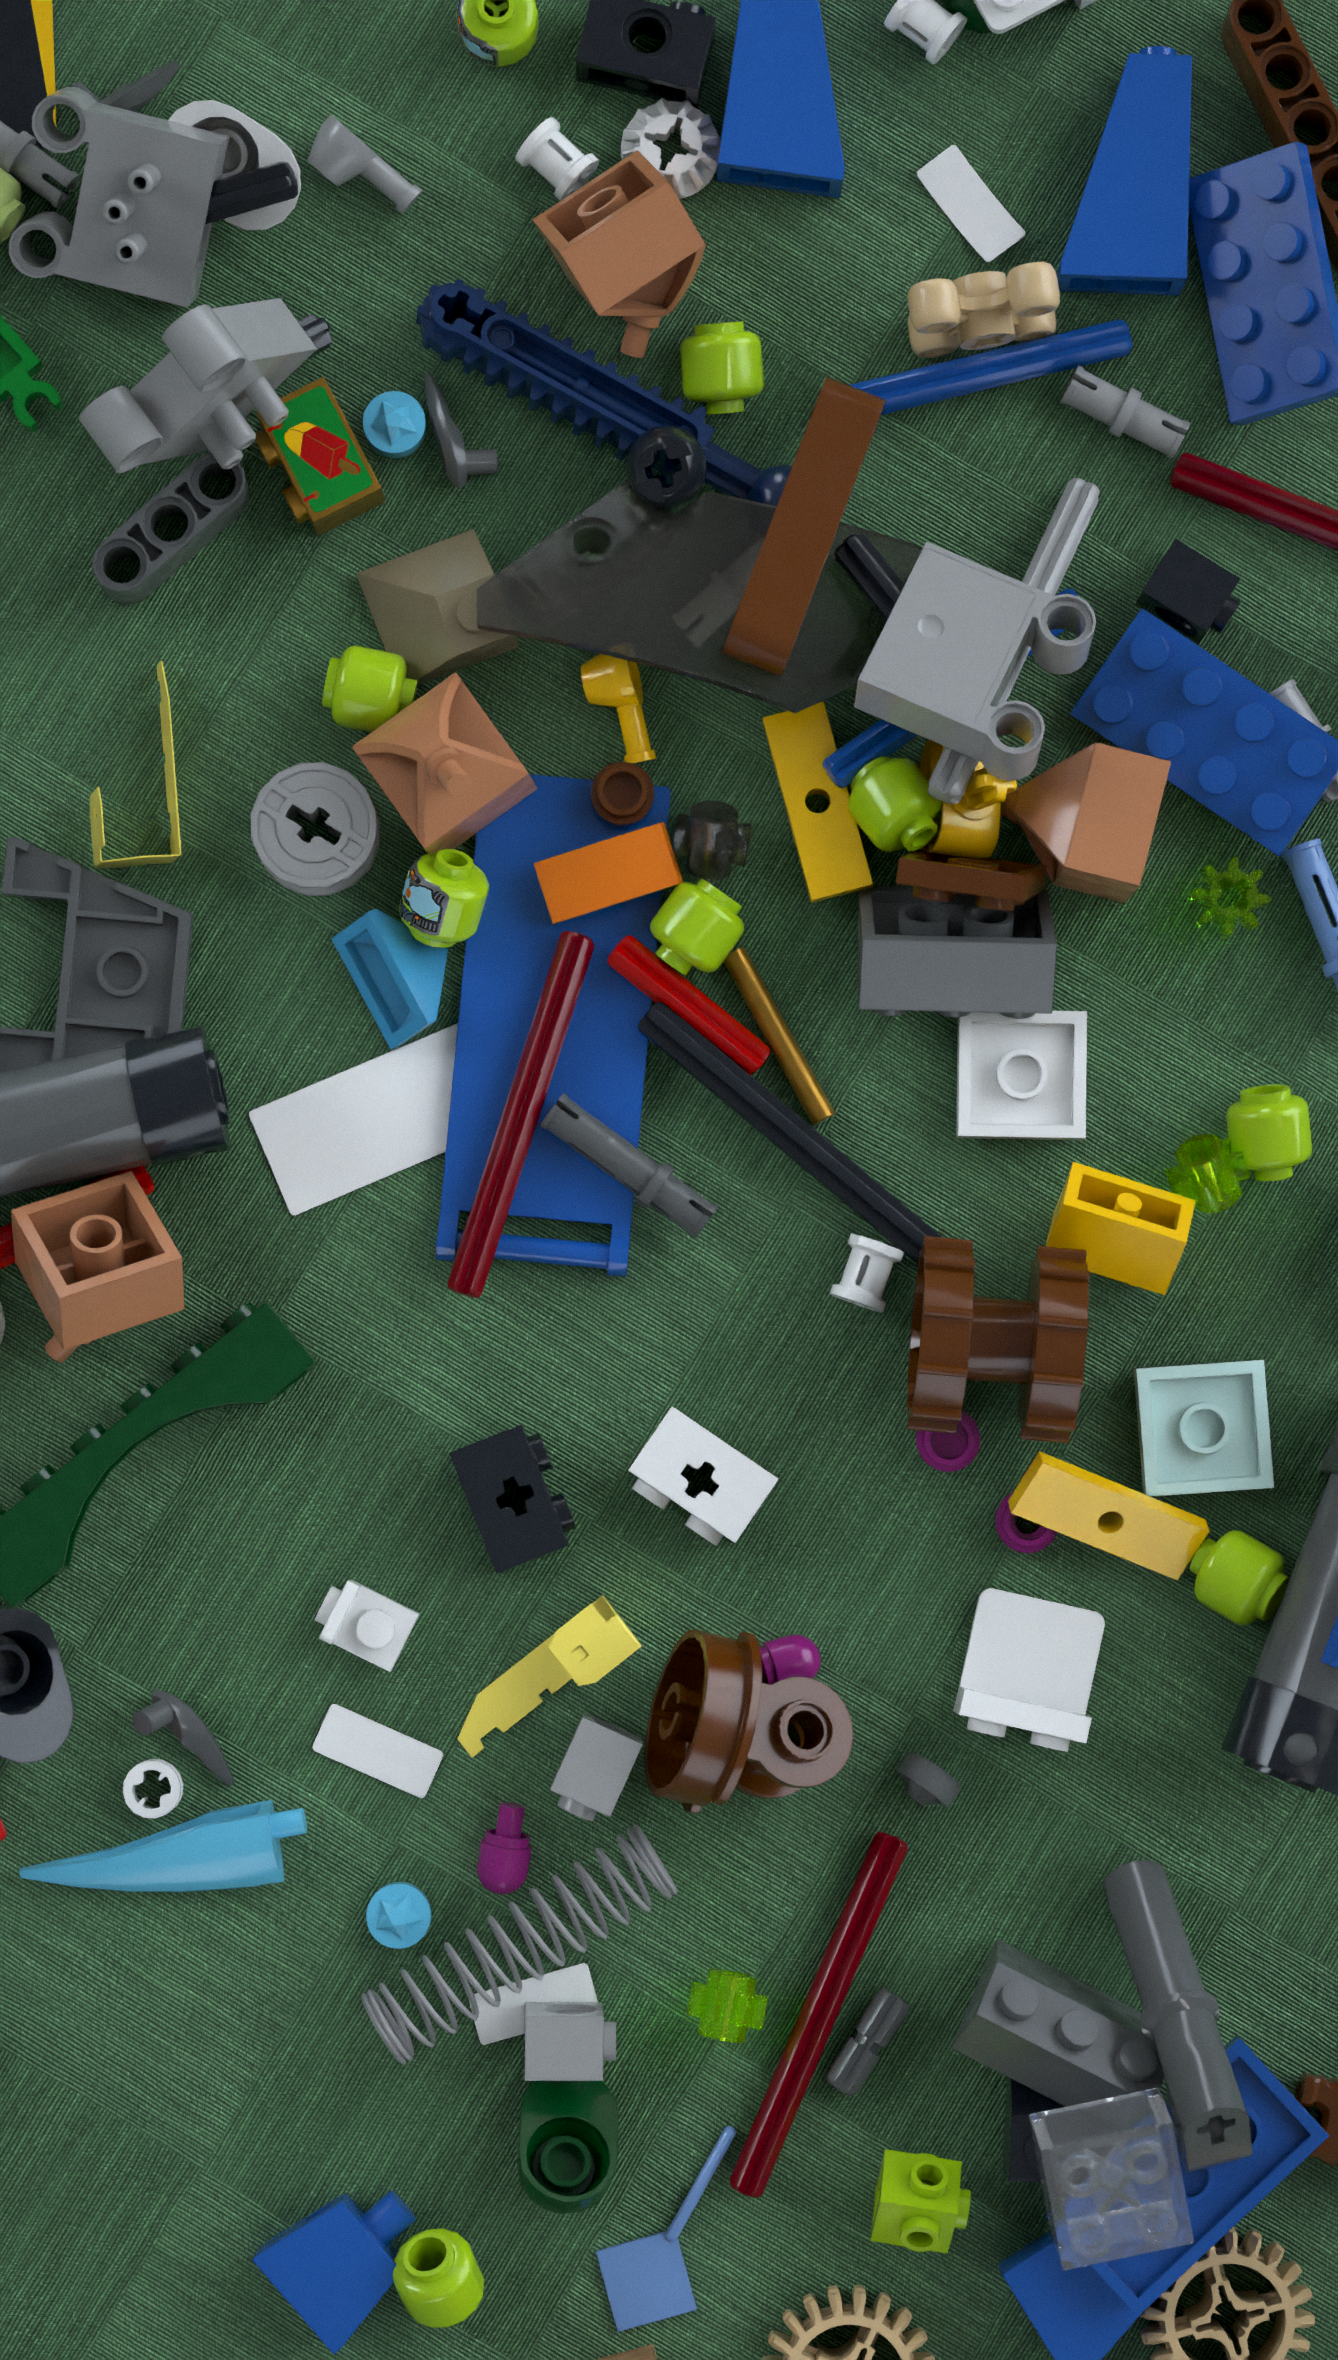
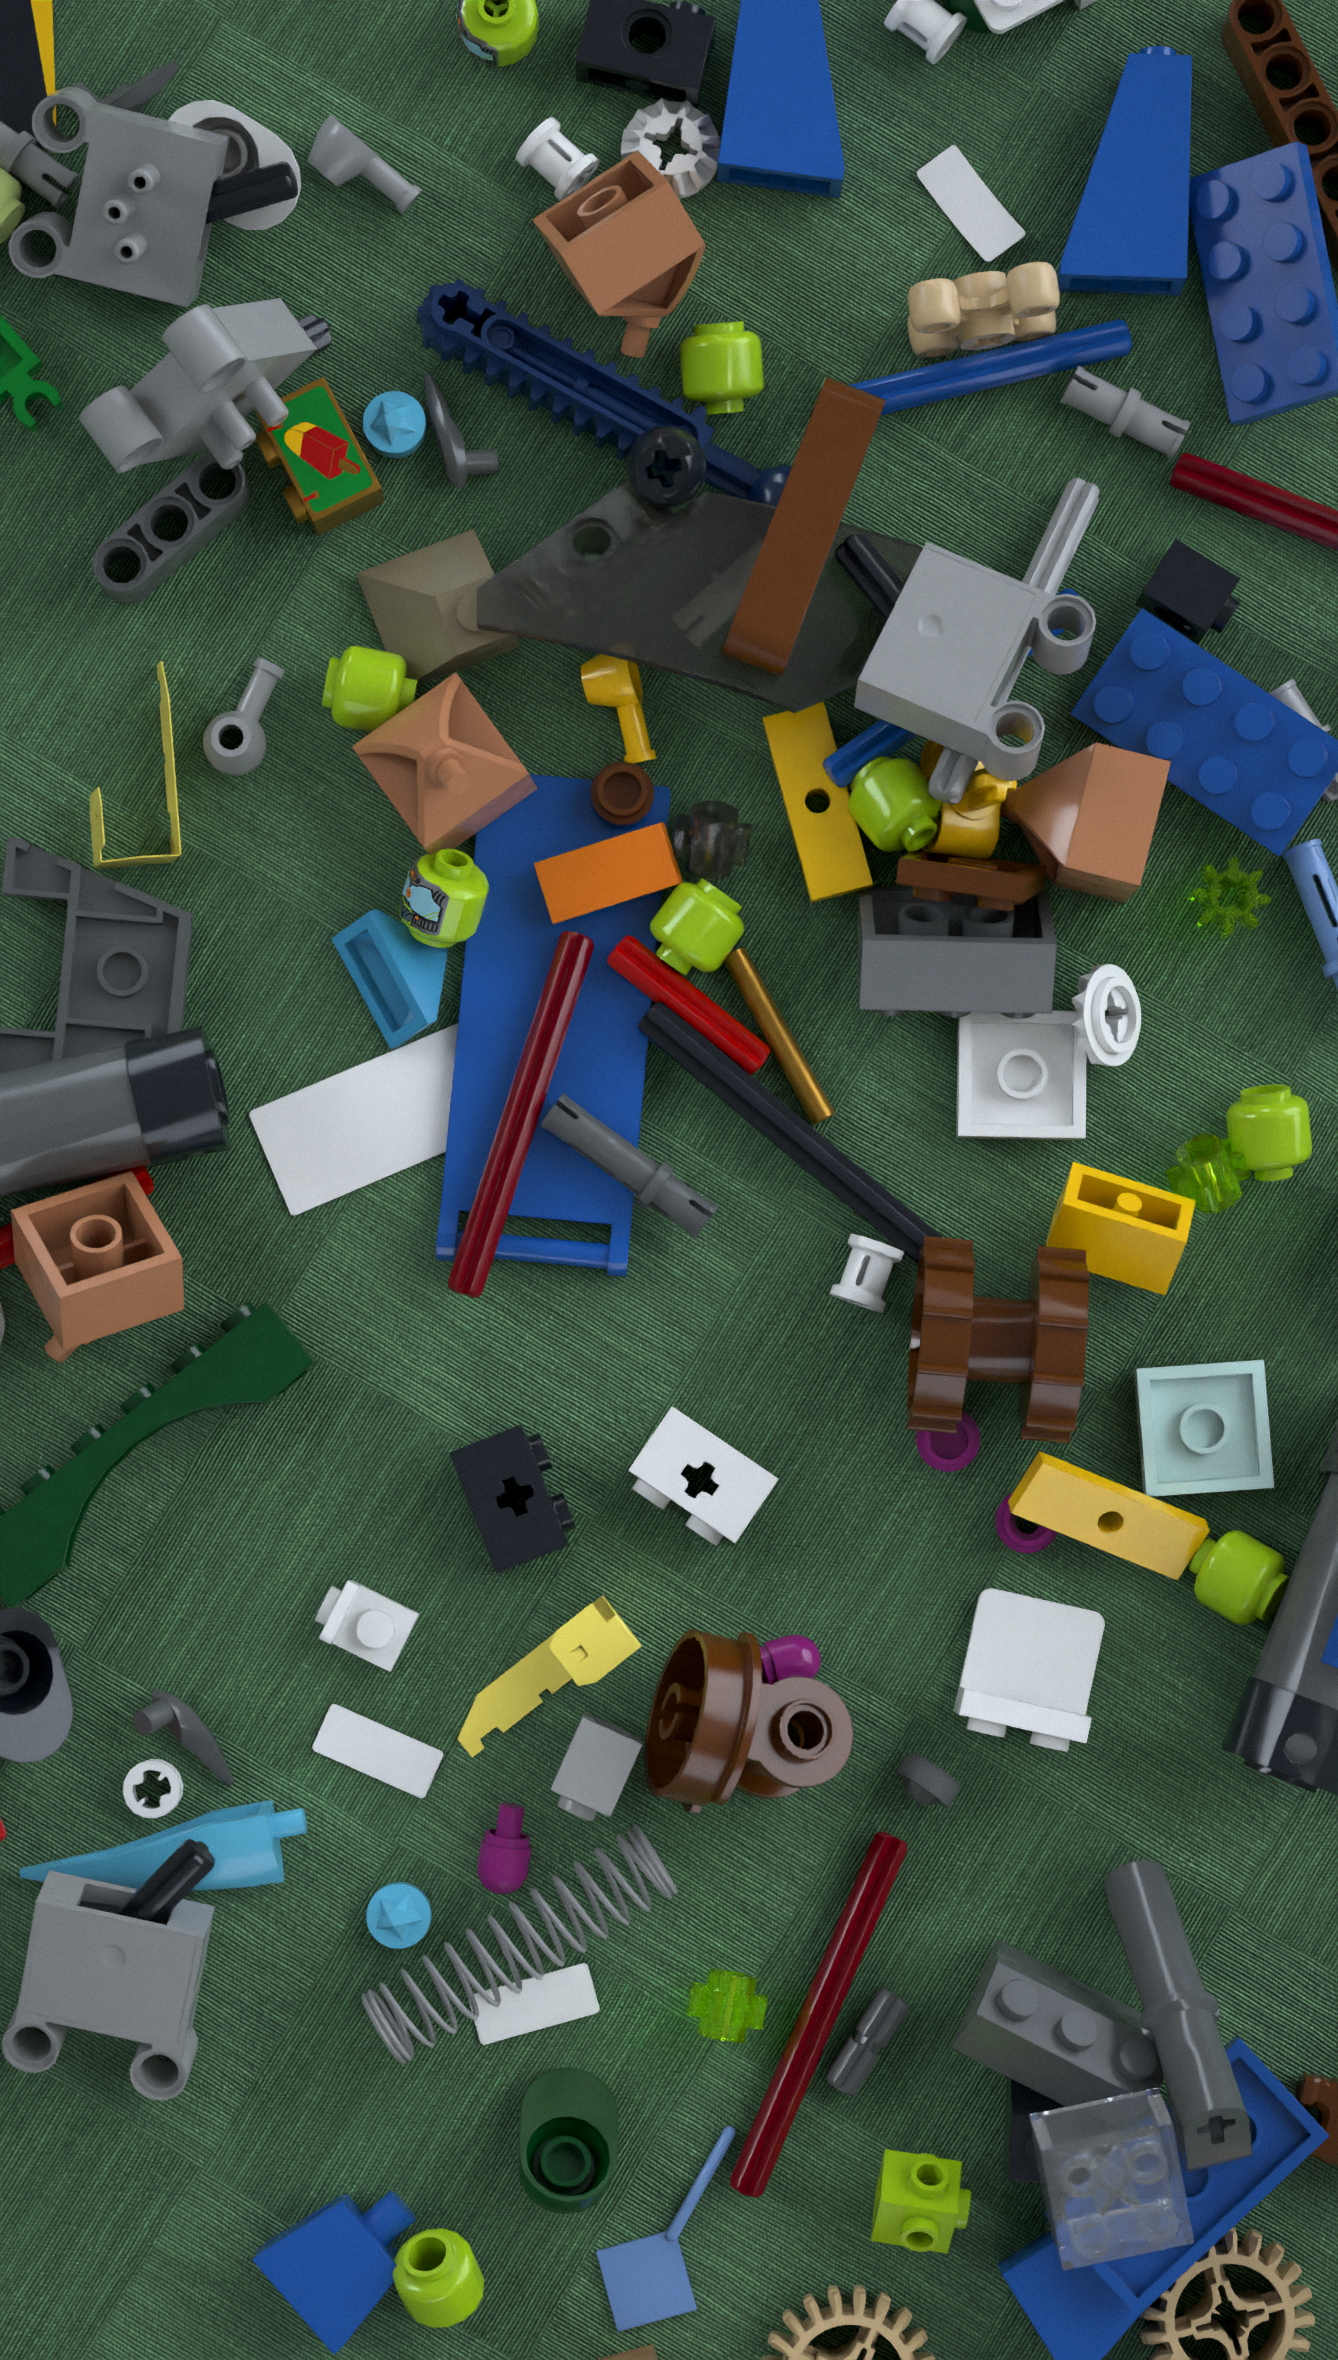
light grey piece [250,762,380,896] -> none
light grey brick [524,2002,616,2081] -> none
none -> light grey piece [2,1839,215,2101]
none -> light grey bar [203,657,285,776]
none -> white gear [1071,964,1141,1066]

